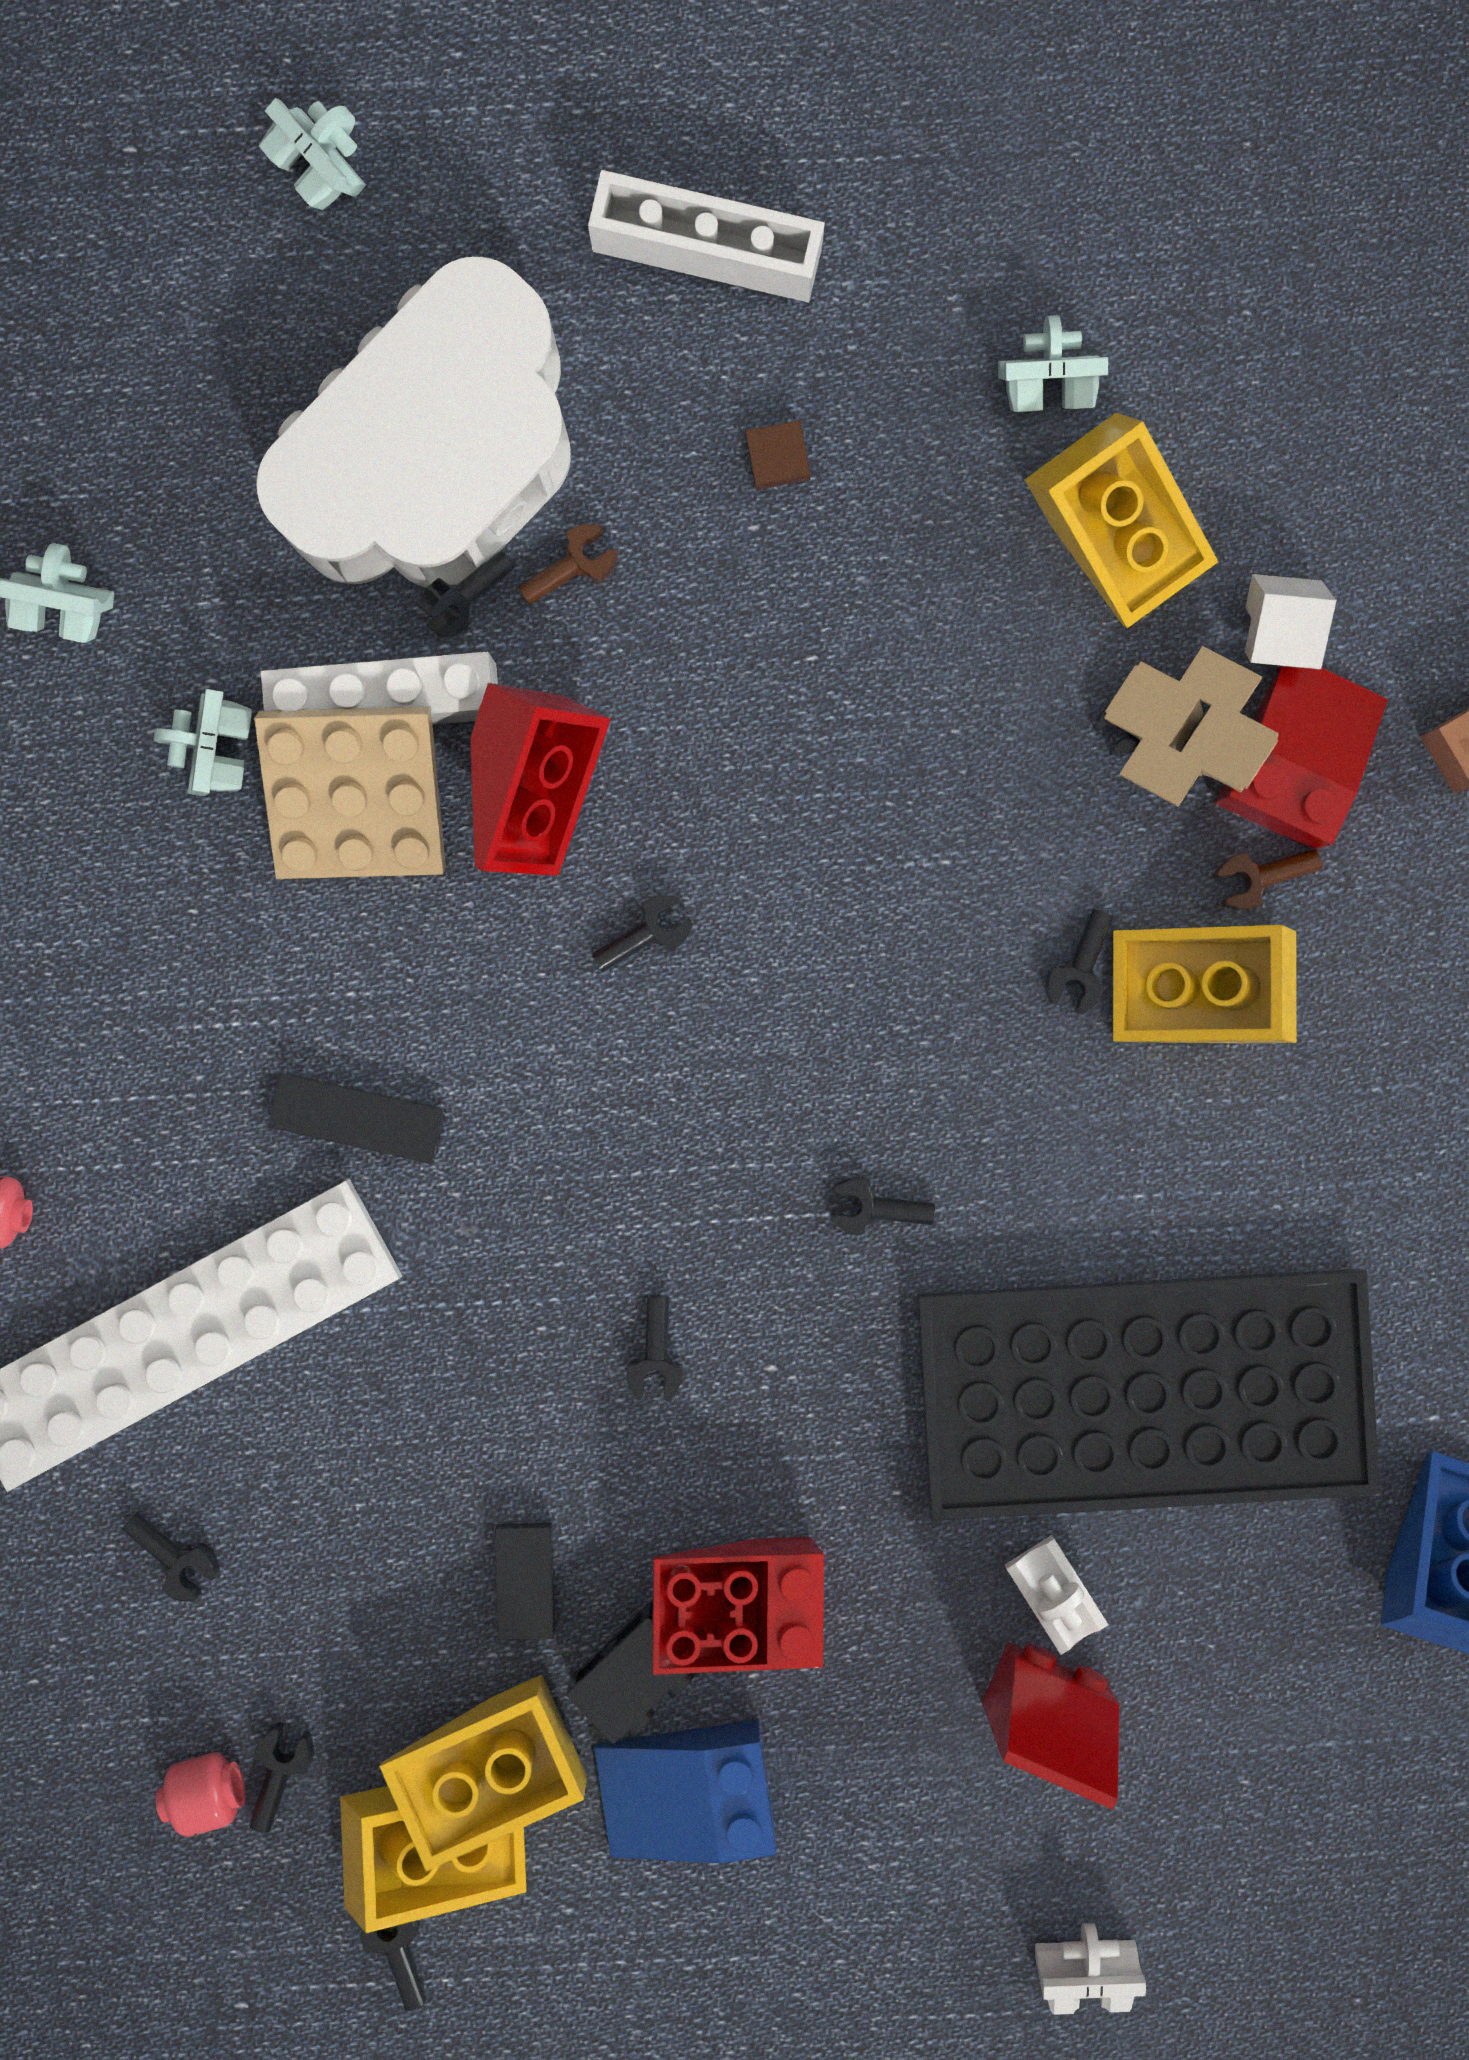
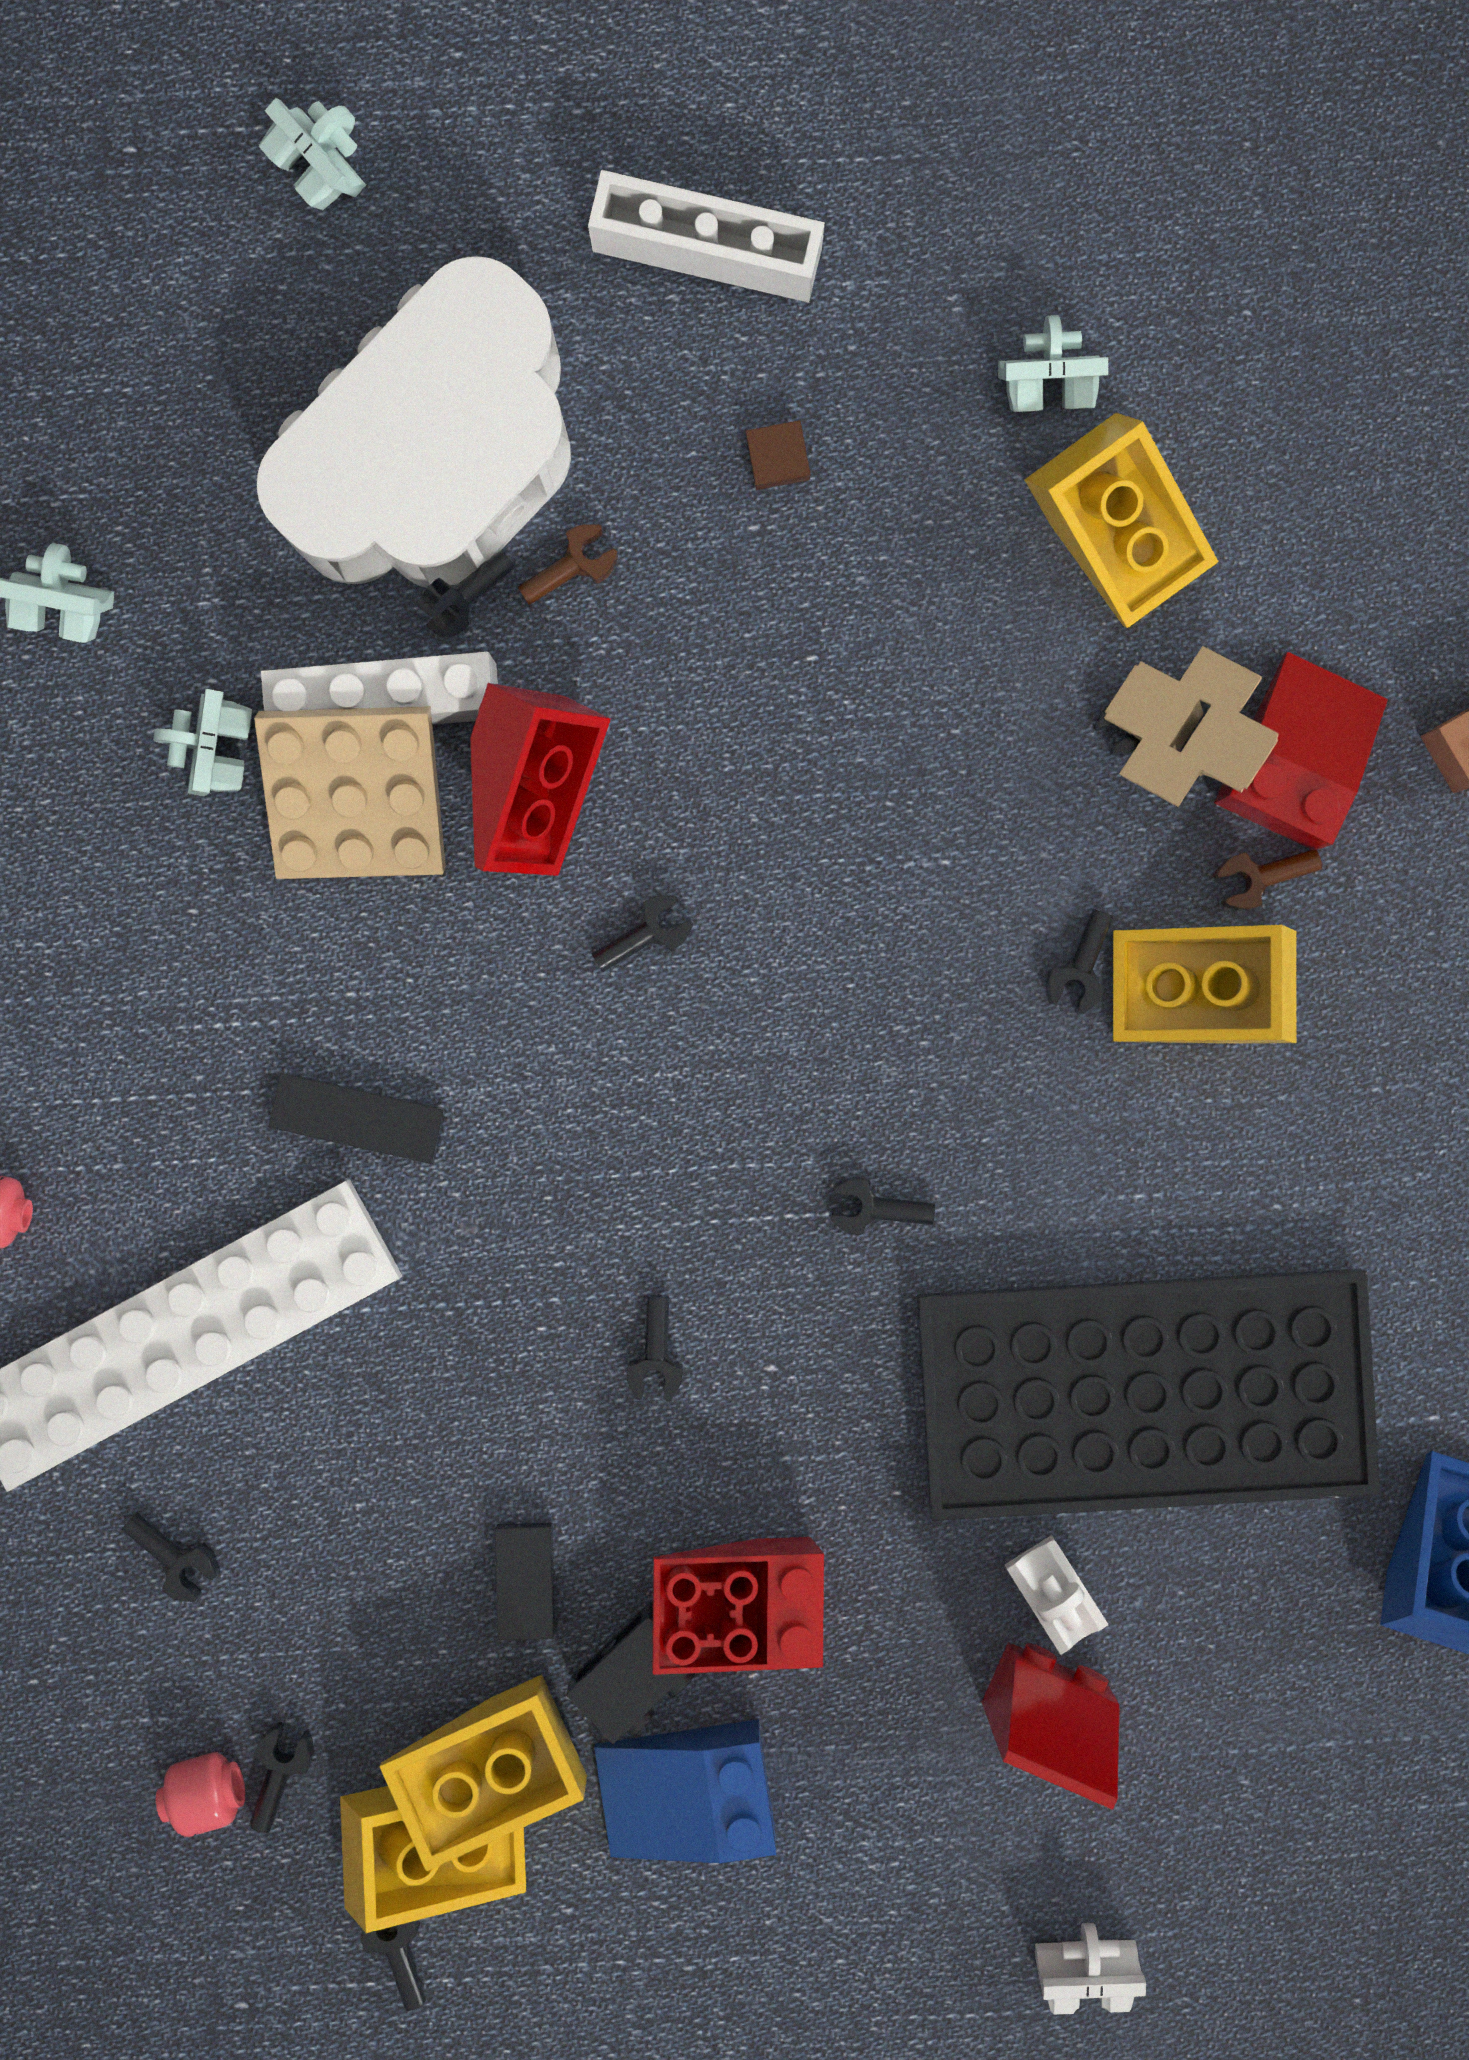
white piece [1245,574,1337,669] -> none

